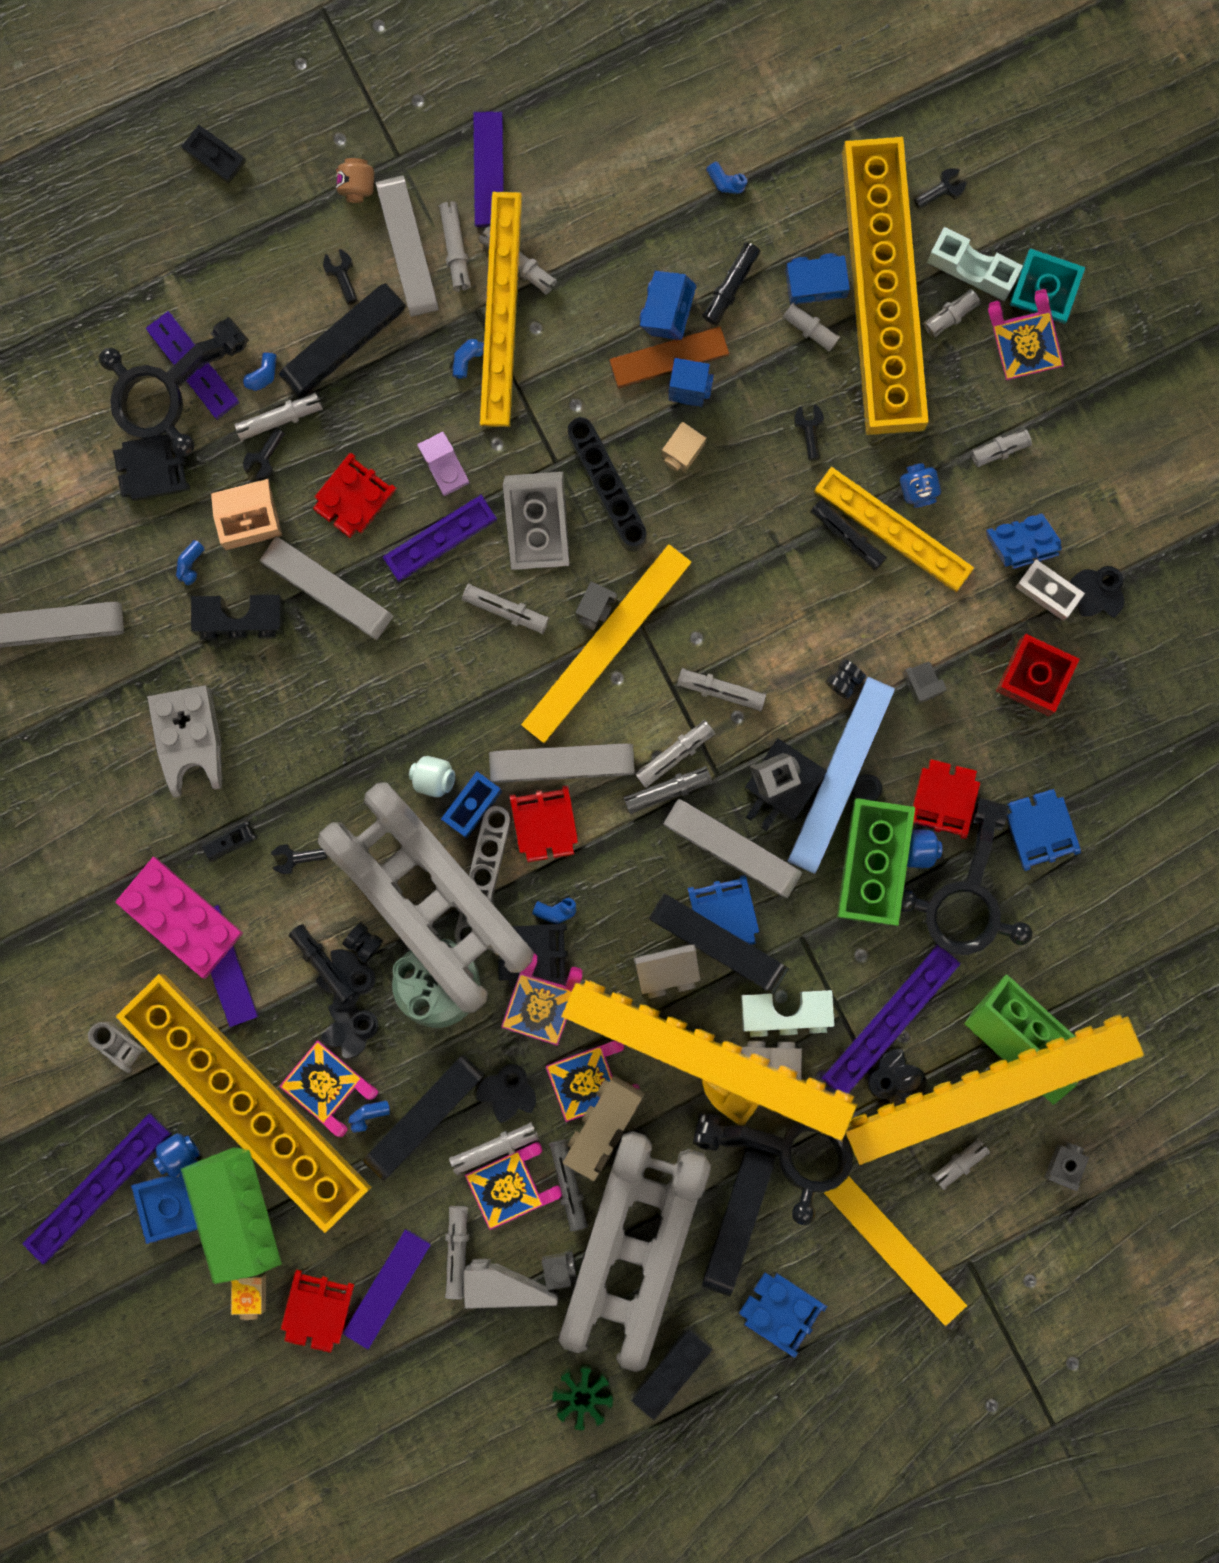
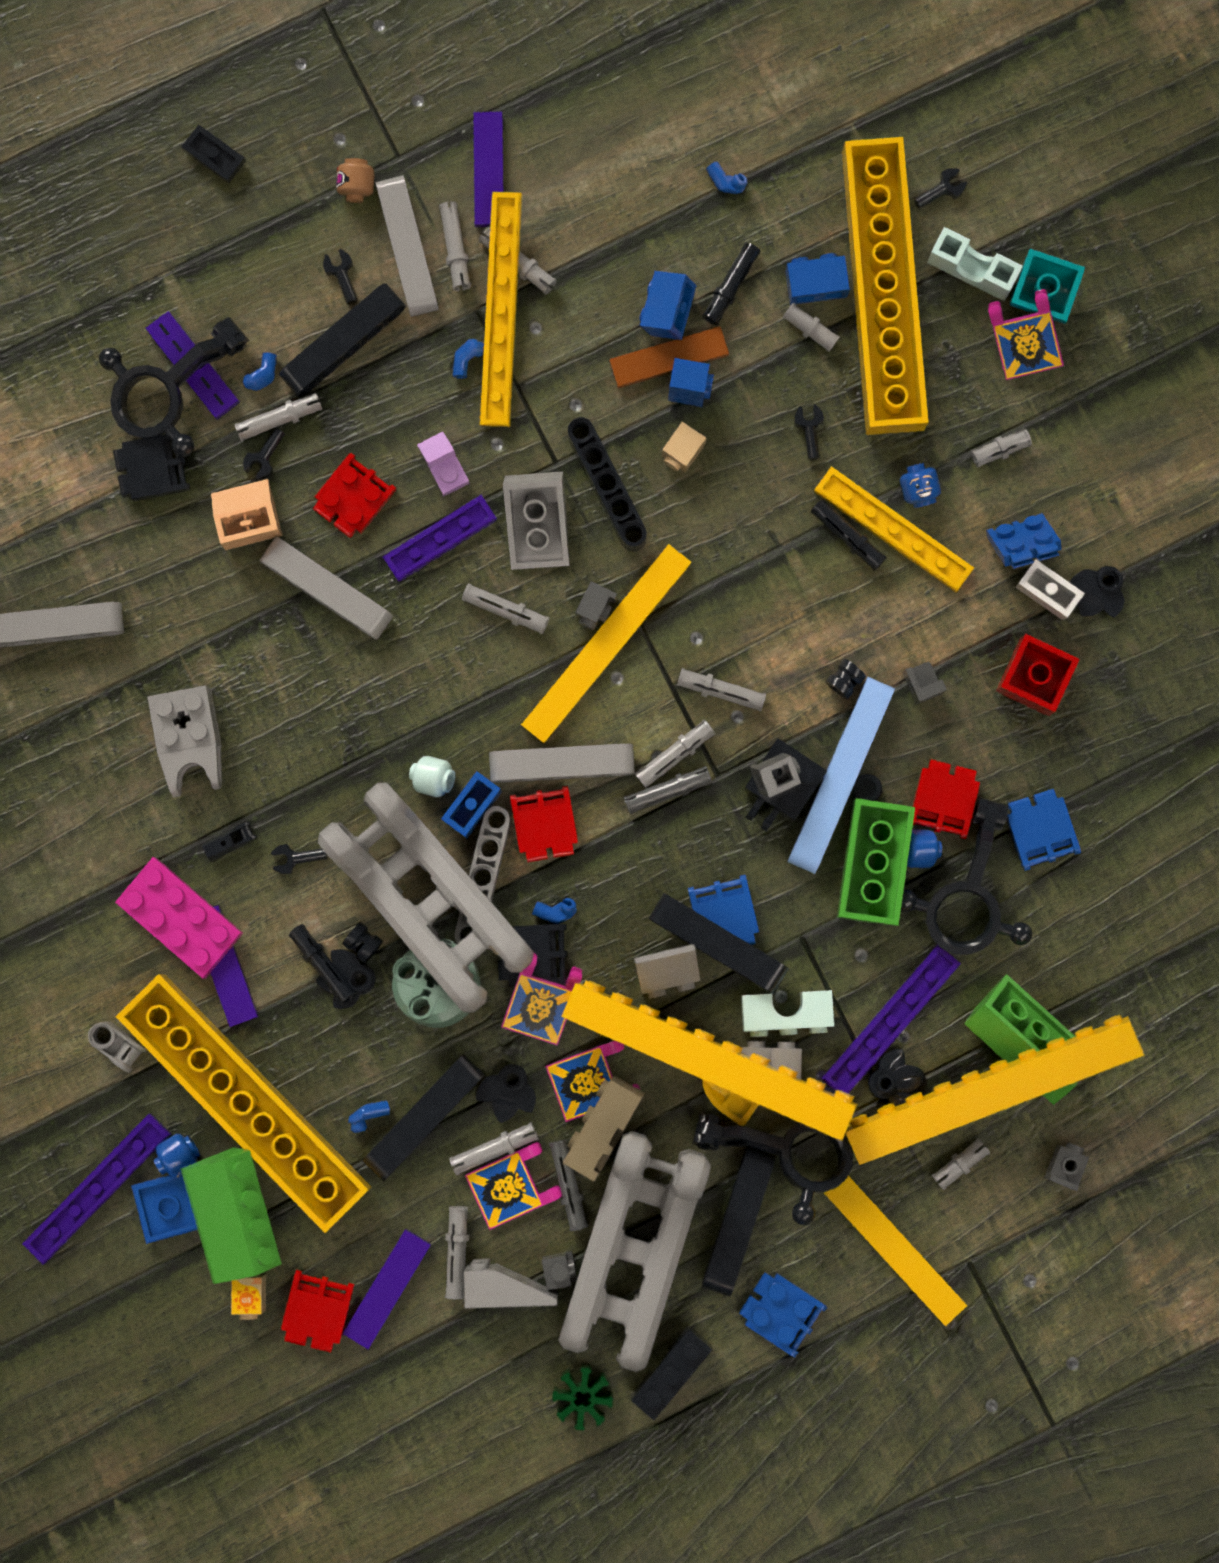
blue arm [176,540,204,585] -> none
black arch [191,595,284,640] -> none
flag [279,1040,378,1137] -> none
black plate [321,1004,379,1059] -> none
light grey beam [663,799,803,899] -> none
light grey pin [923,289,981,338] -> none

